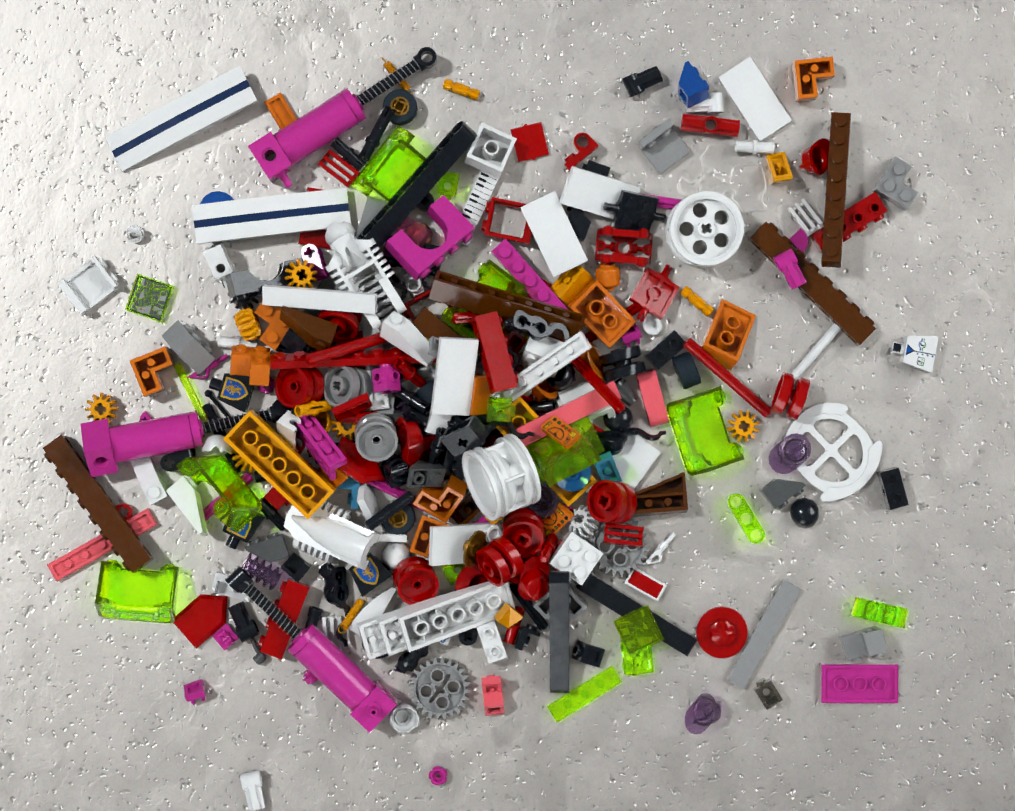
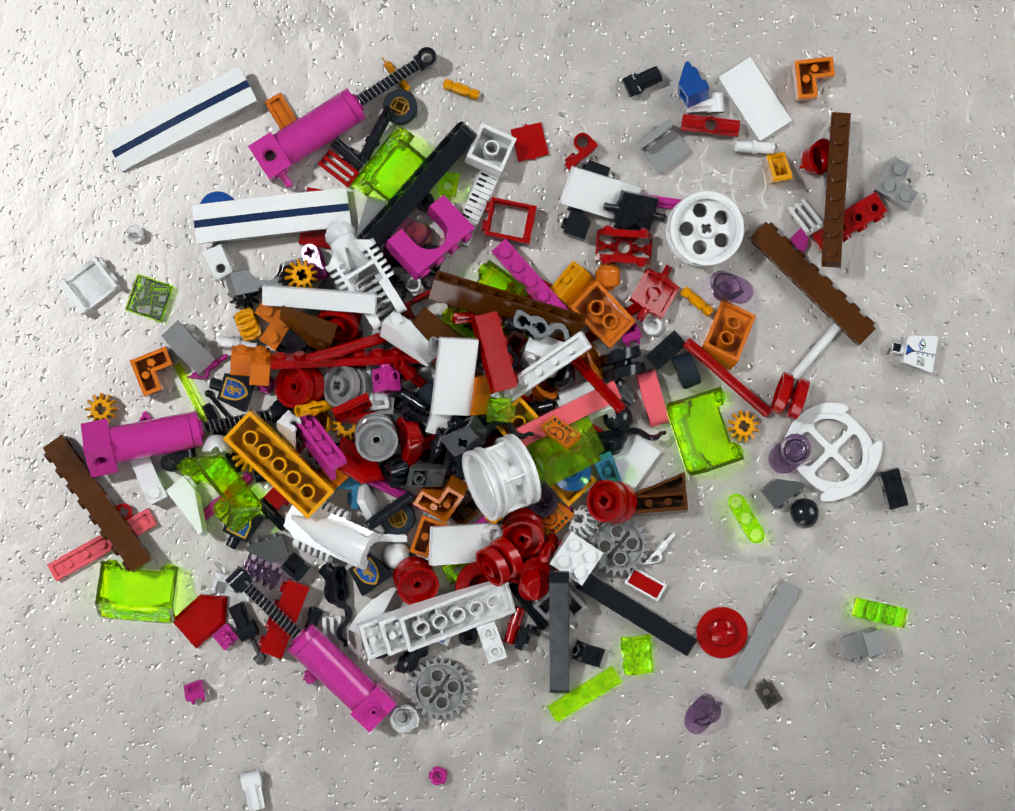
light orange piece [338,595,366,633] -> none
pearl gold dish [463,530,486,568] -> none
coral brick [481,675,504,716] -> none
light orange slope [494,603,523,628] -> none
white tile [520,191,588,277] -> none
red tile [603,523,644,547] -> none
clear neon green tile [613,604,664,656] -> none
dark pink piece [773,248,806,290] -> none
dark pink tile [821,664,898,703] -> none
none -> clear purple piece [710,270,754,304]

